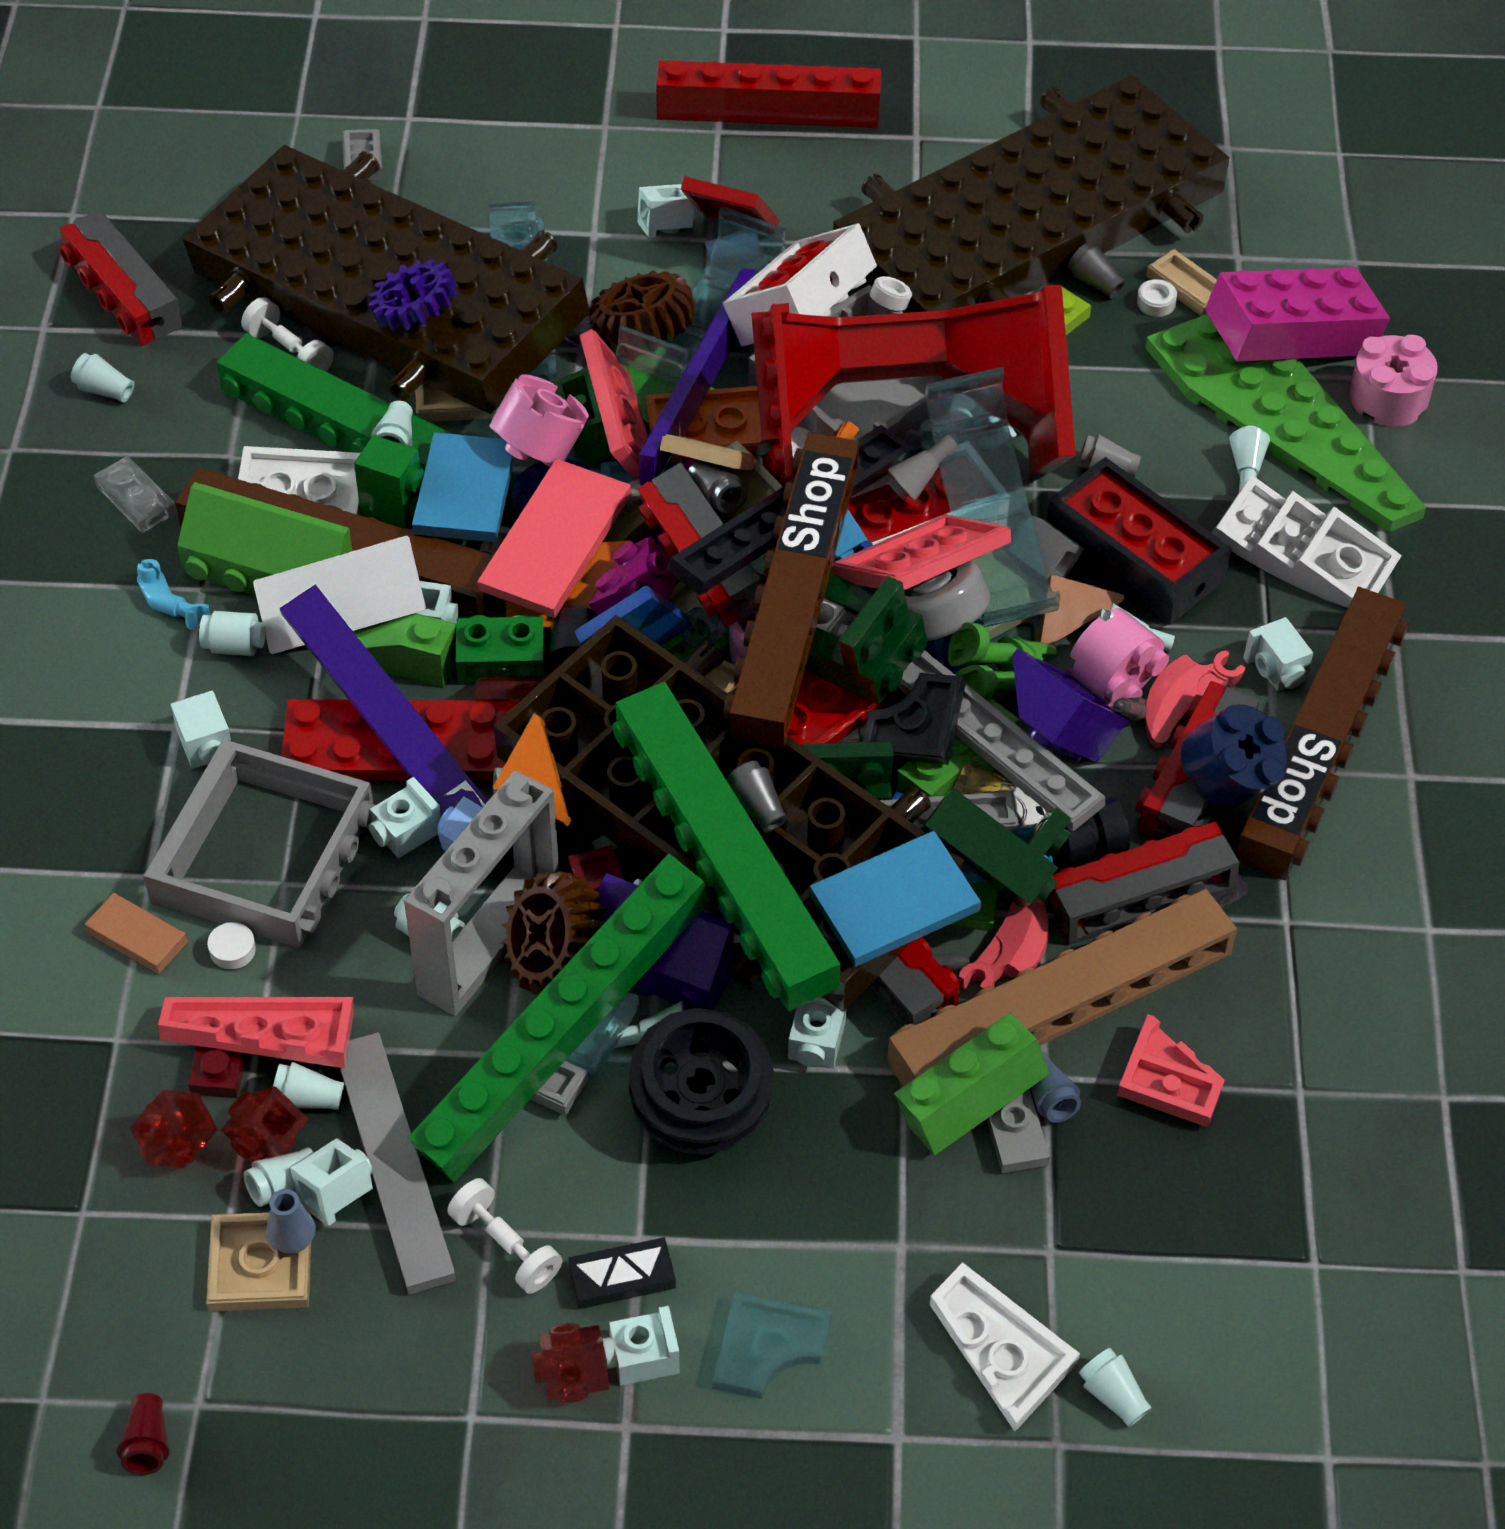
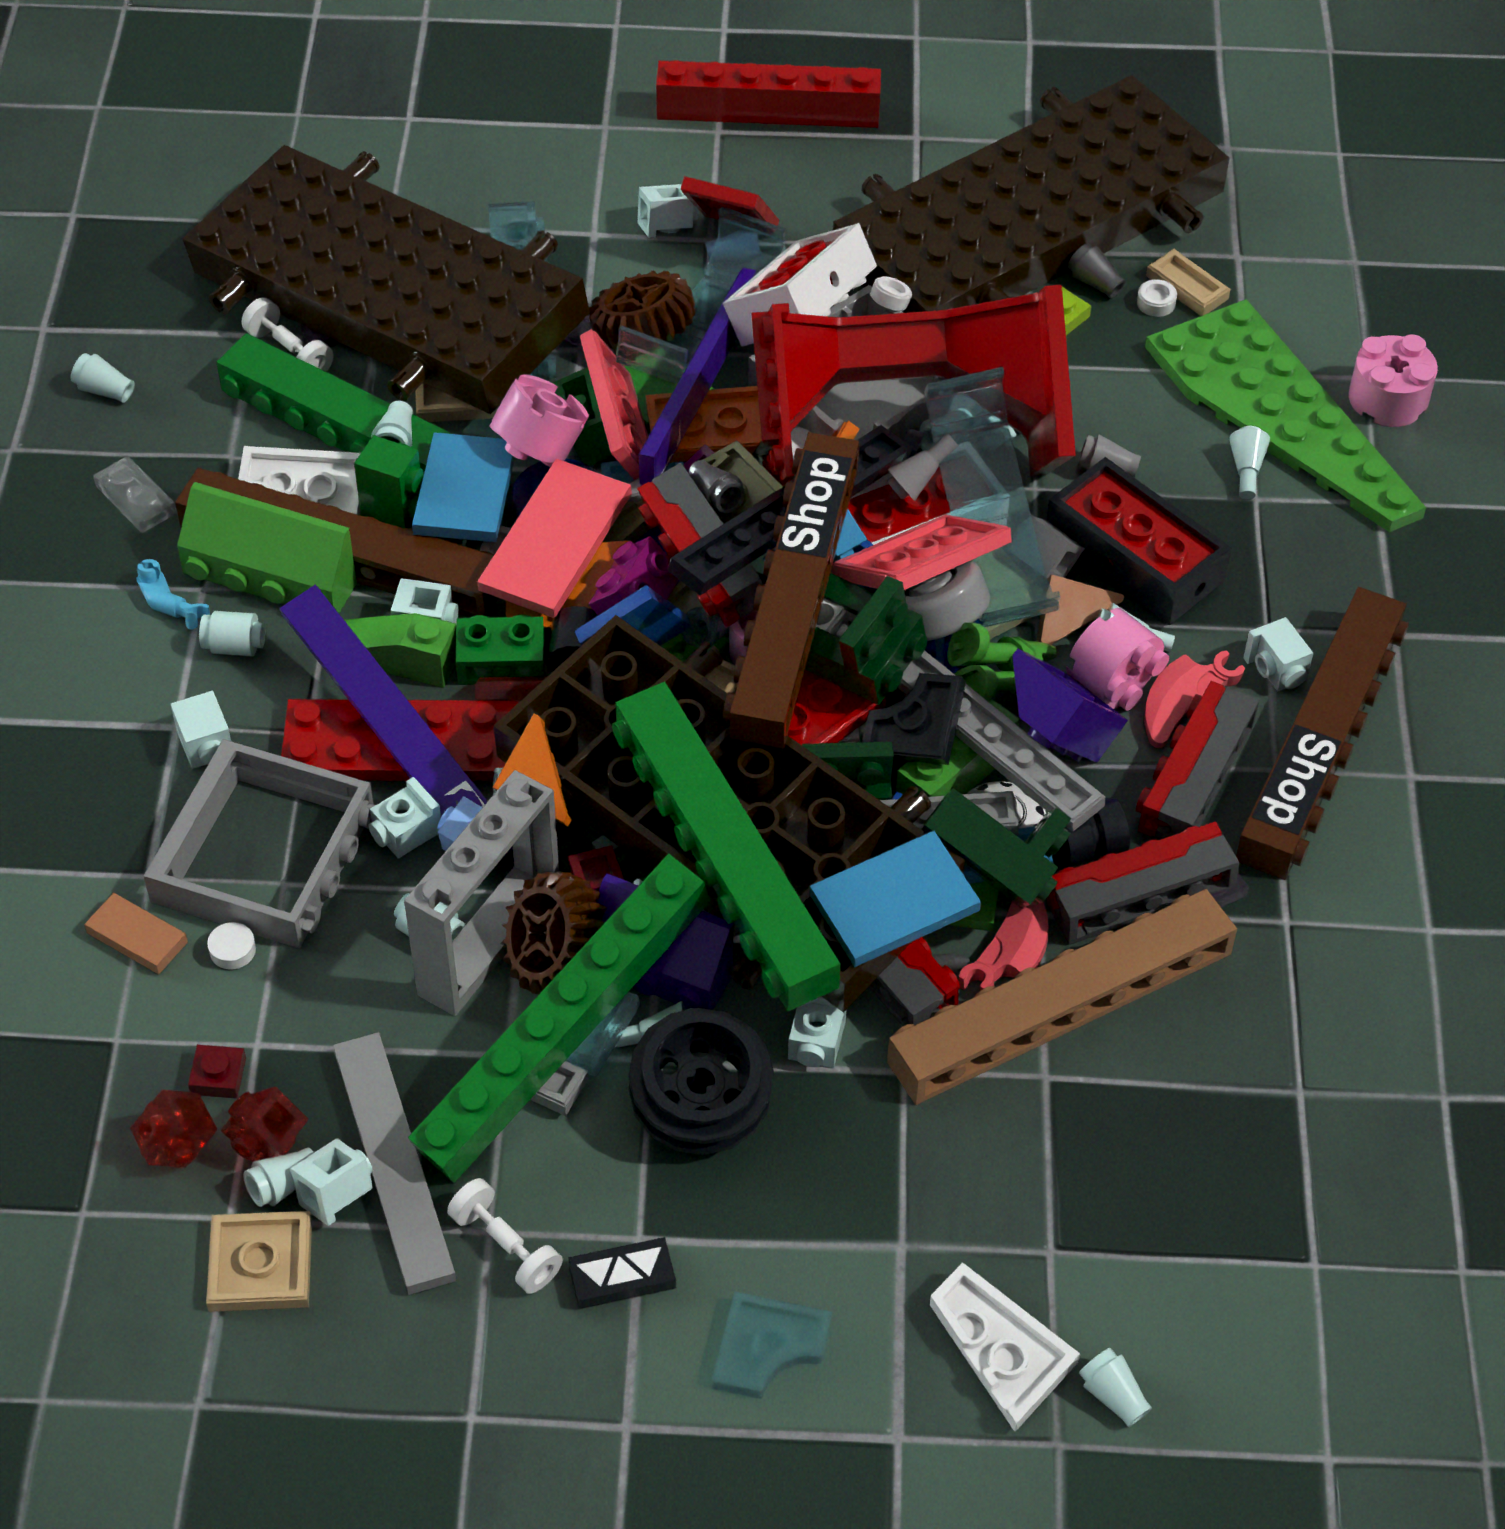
piece [59,210,183,346] -> none
dark red cone [117,1393,169,1475] -> none
coral wing [158,997,354,1068] -> none
white sticker [253,536,426,654] -> none
sand blue cone [266,1189,316,1254] -> none
light aqua cone [271,1062,344,1111] -> none
light grey plate [342,129,383,180] -> none
dark purple gear [368,259,457,331] -> none
clear red brick [531,1323,610,1402] -> none
light aqua brick [602,1306,680,1386] -> none
tan tile [660,434,755,471] -> none
flat silver cone [726,761,787,833] -> none
bright green brick [894,1012,1050,1156] -> none
clear yellow slope [953,764,1017,794] -> none
light grey plate [986,1089,1050,1174] -> none
sand blue cone [1031,1052,1081,1123] -> none
dark grey piece [1113,697,1147,721] -> none
coral wing [1117,1014,1225,1128] -> none
dark blue brick [1181,704,1287,807] -> none
dark pink brick [1205,267,1391,361] -> none
white slope [1212,475,1402,608] -> none

